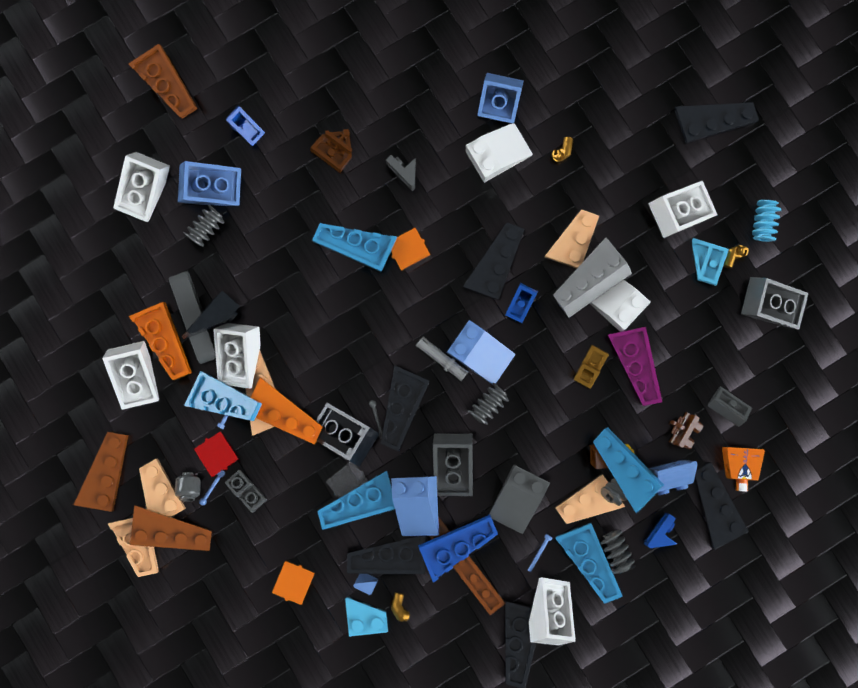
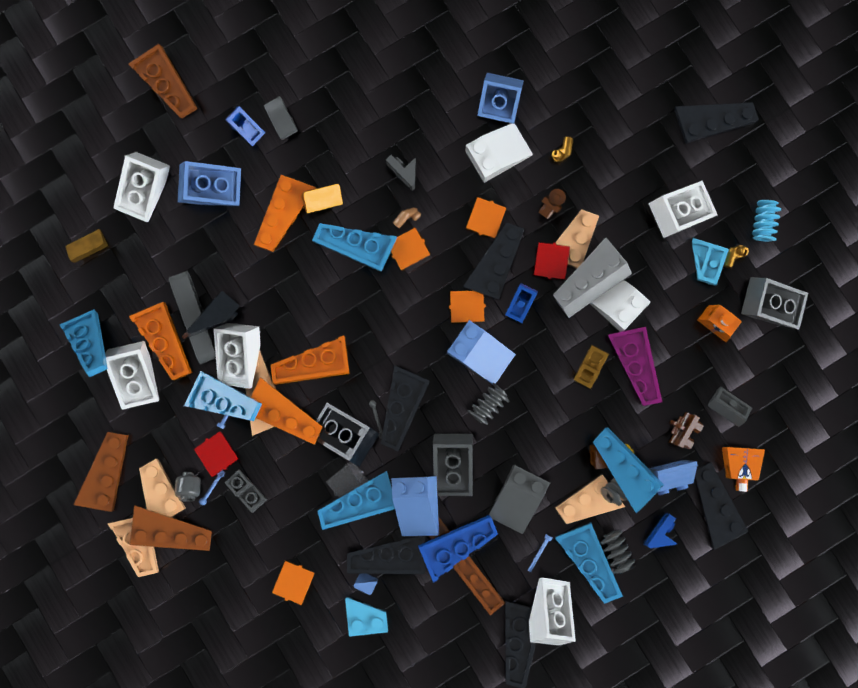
dark grey piece [183,204,225,247] -> none
reddish brown slope [310,129,352,173] -> none
pearl gold arm [391,592,410,622] -> none
light grey pin [416,336,469,381] -> none
none -> dark azure wing [60,310,108,377]
none -> pearl gold slope [65,229,108,263]
none -> orange wing [254,175,317,252]
none -> dark grey slope [264,96,298,140]
none -> orange wing [271,336,350,385]
none -> slope [301,184,343,214]
none -> medium nougat arm [393,207,421,228]
none -> orange piece [449,291,486,323]
none -> orange piece [466,197,506,239]
none -> red piece [534,242,570,279]
none -> reddish brown hips [539,189,566,219]
none -> orange torso [697,305,742,342]

